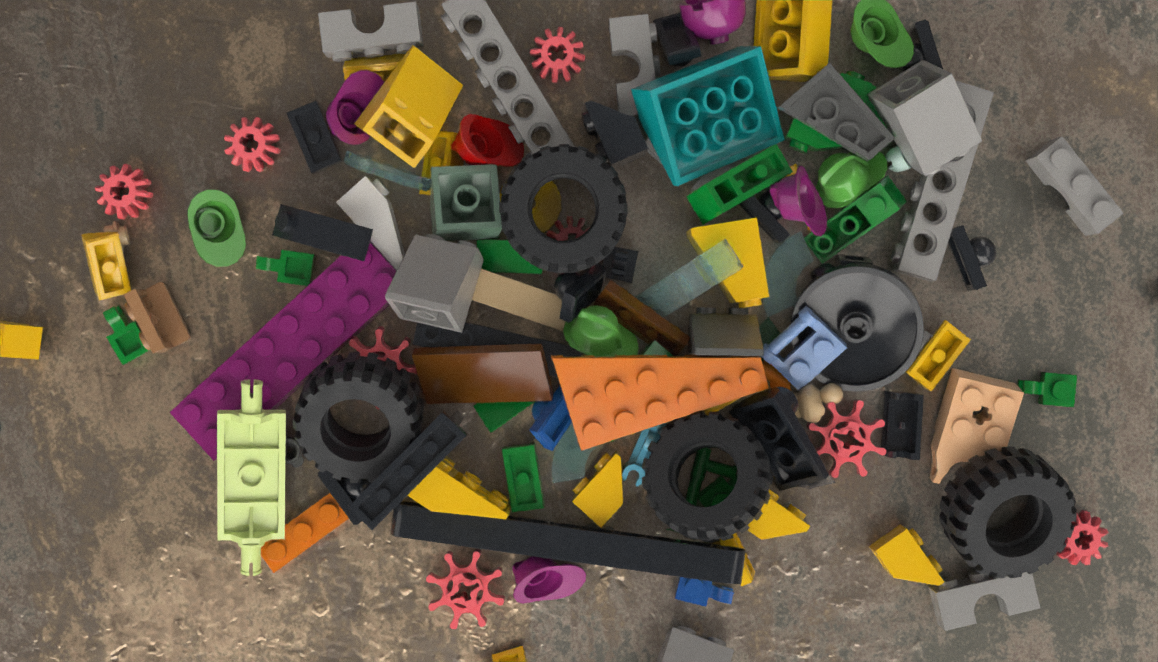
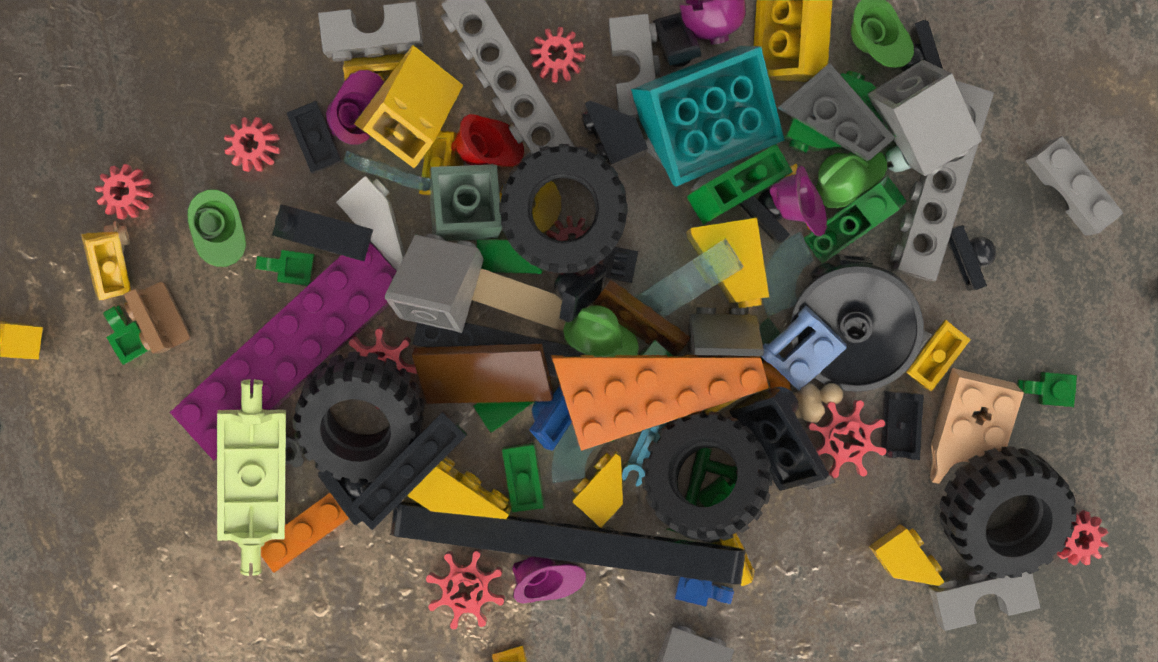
yellow slope [748,489,810,540] -> none

